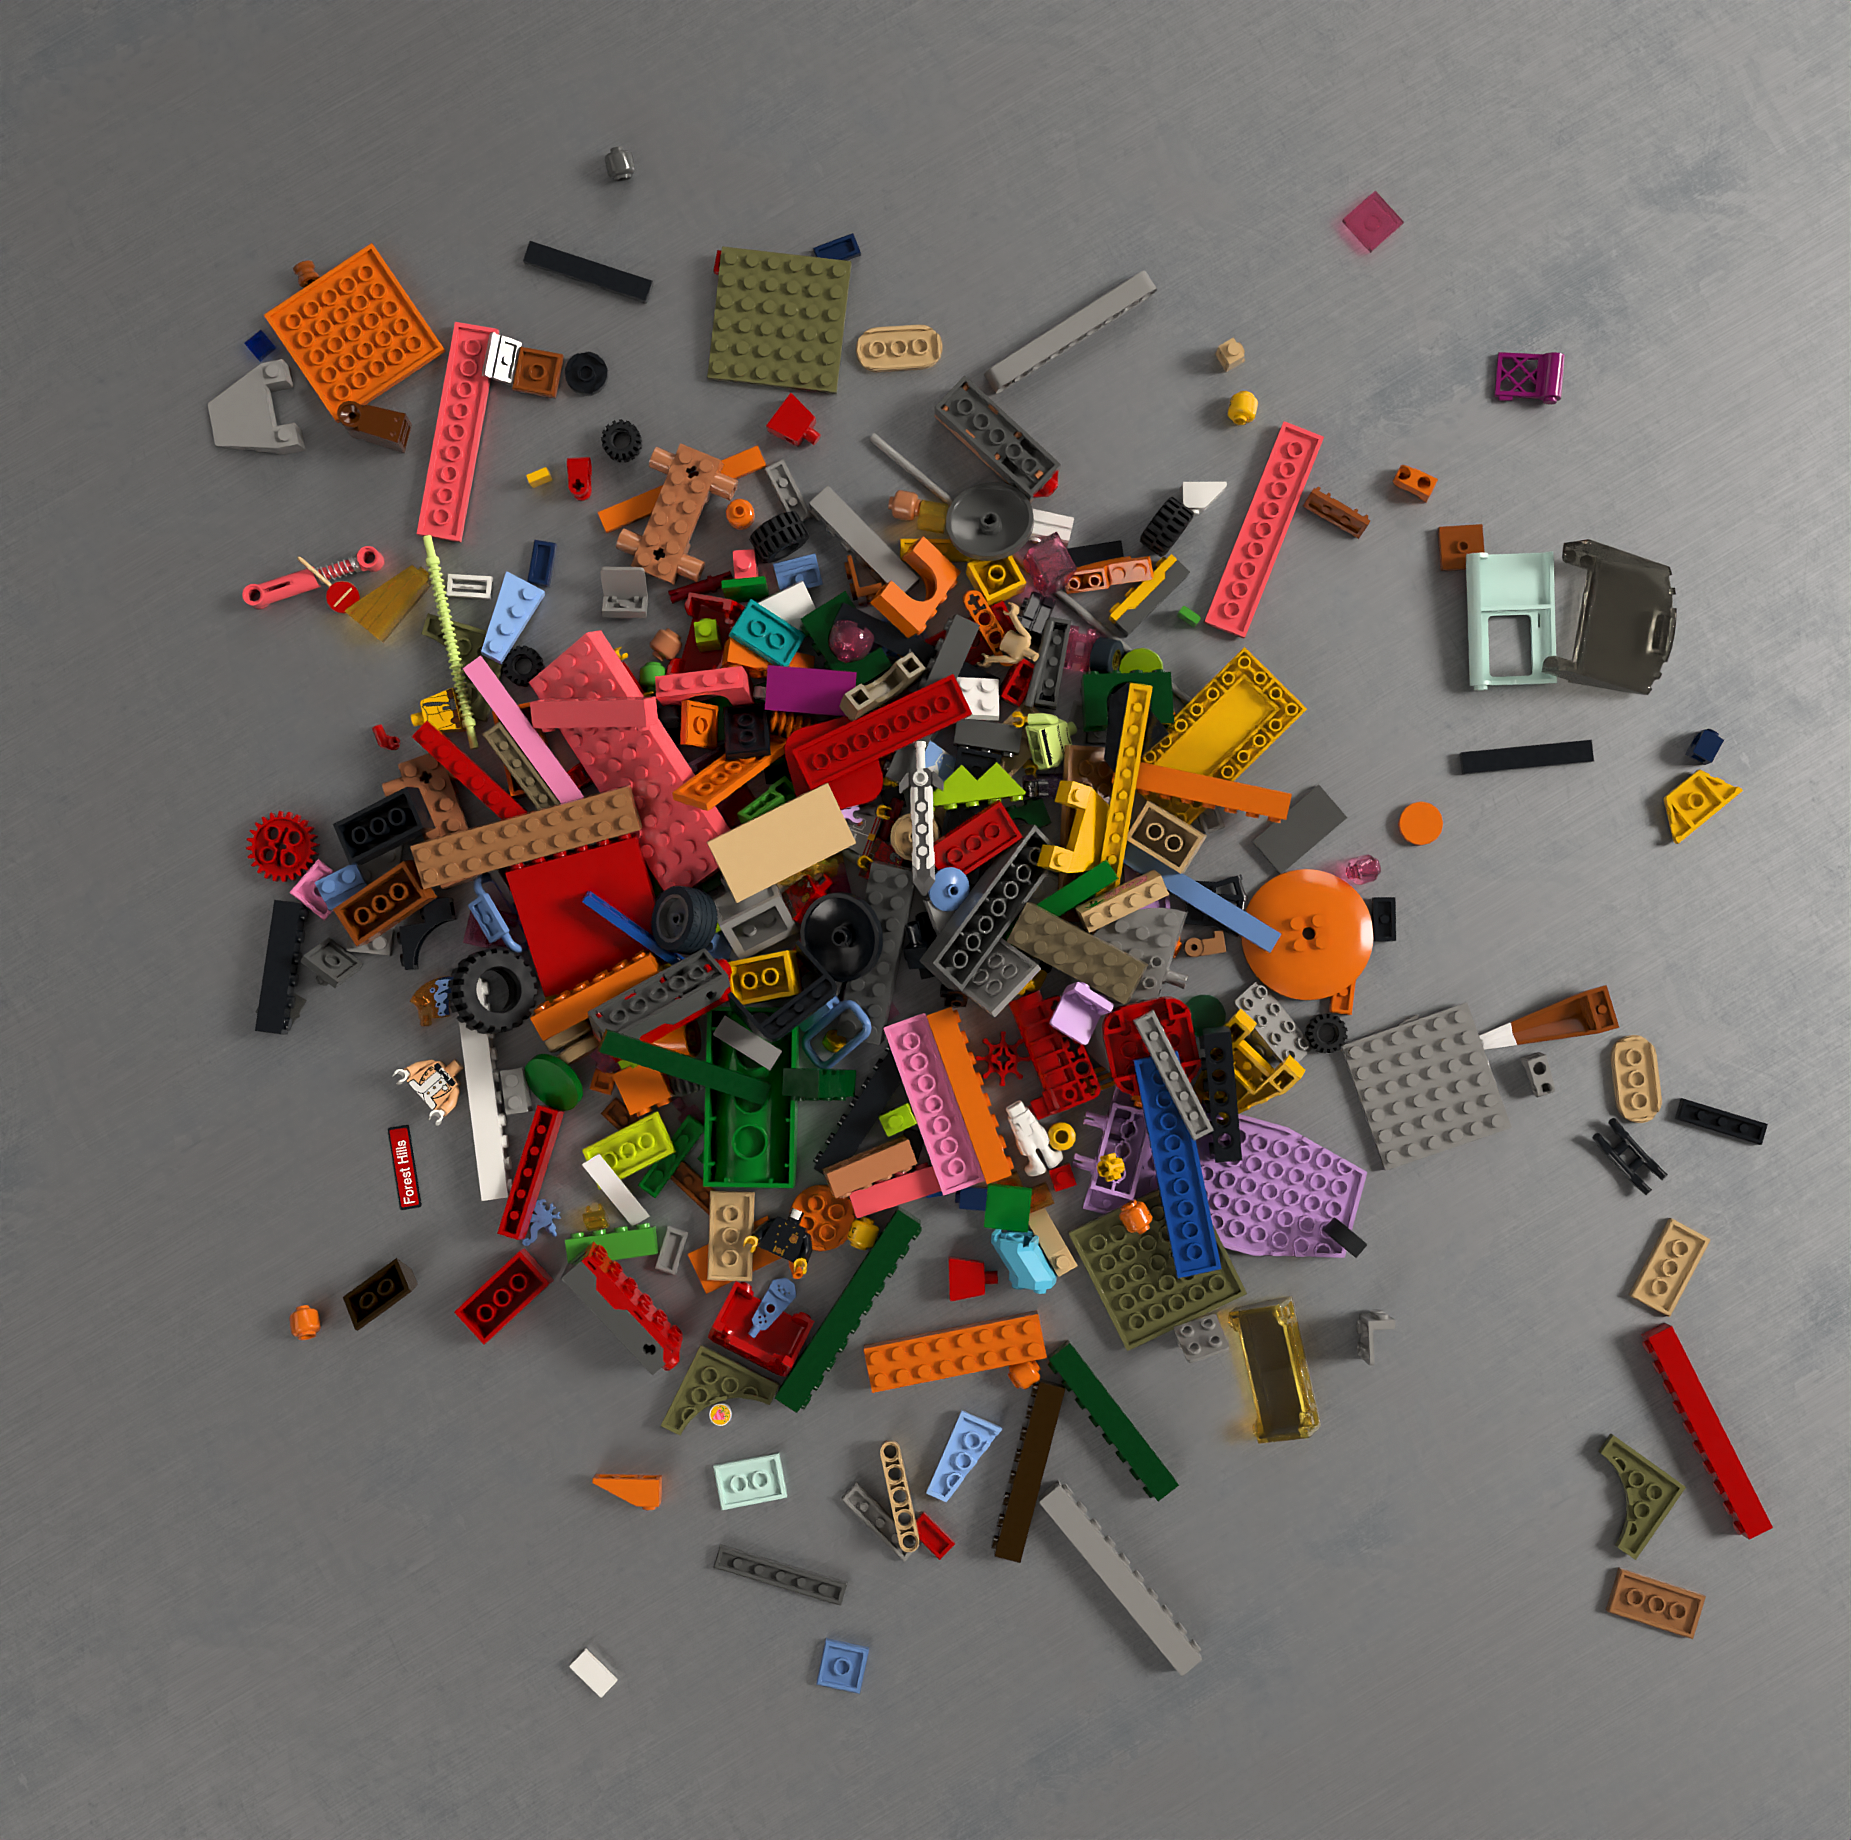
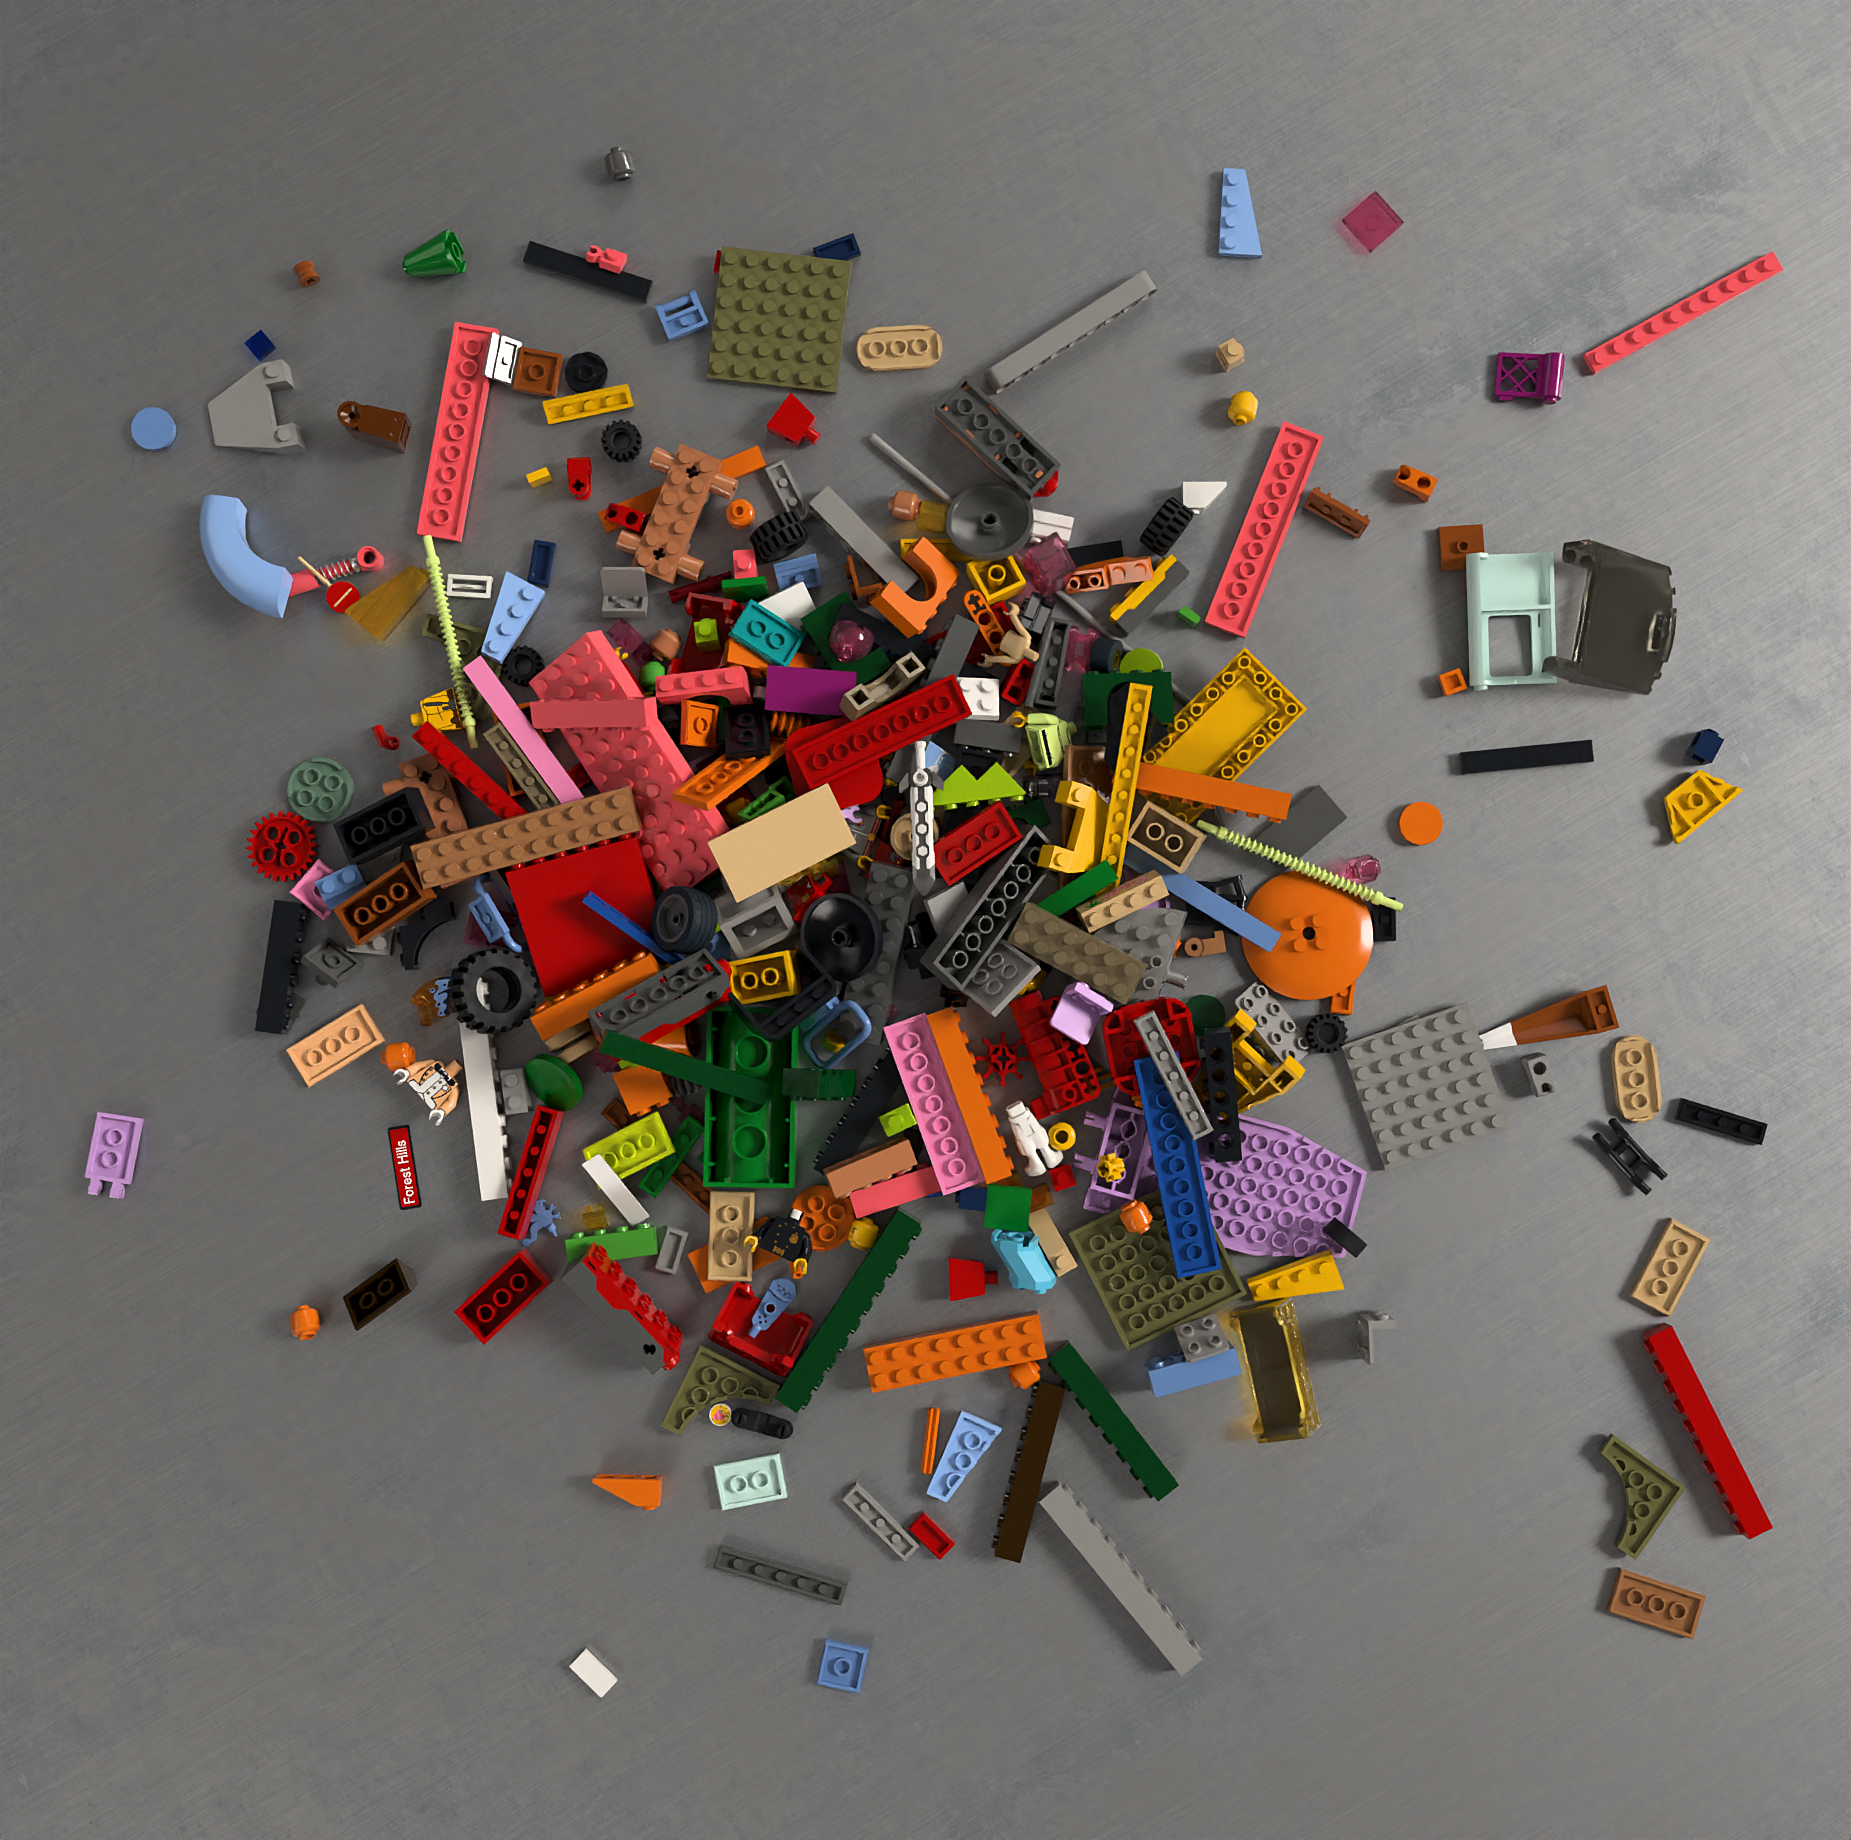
orange plate [264,243,446,423] -> none
orange tile [589,1068,615,1095] -> none
light grey tile [713,1016,782,1070] -> none
tan beam [880,1440,919,1552] -> none
medium blue dish [928,867,969,912] -> none
none -> lavender tile [84,1112,144,1199]
none -> medium blue tile [131,407,177,452]
none -> light blue brick [199,495,293,619]
none -> light nougat tile [286,1004,385,1087]
none -> sand green tile [287,757,354,823]
none -> orange head [381,1042,415,1072]
none -> green cone [402,229,467,277]
none -> yellow plate [543,383,633,424]
none -> coral plate [586,245,627,274]
none -> red leg [604,503,650,536]
none -> clear pink slope [606,618,655,668]
none -> medium blue plate [655,289,710,342]
none -> head [723,797,751,827]
none -> black piece [731,1408,793,1439]
none -> orange axle [921,1407,940,1474]
none -> medium blue brick [1144,1341,1242,1398]
none -> yellowish green hose [1196,819,1403,912]
none -> light blue wing [1218,168,1262,258]
none -> yellow wing [1246,1249,1344,1301]
none -> orange plate [1437,668,1467,697]
none -> coral plate [1582,251,1784,375]

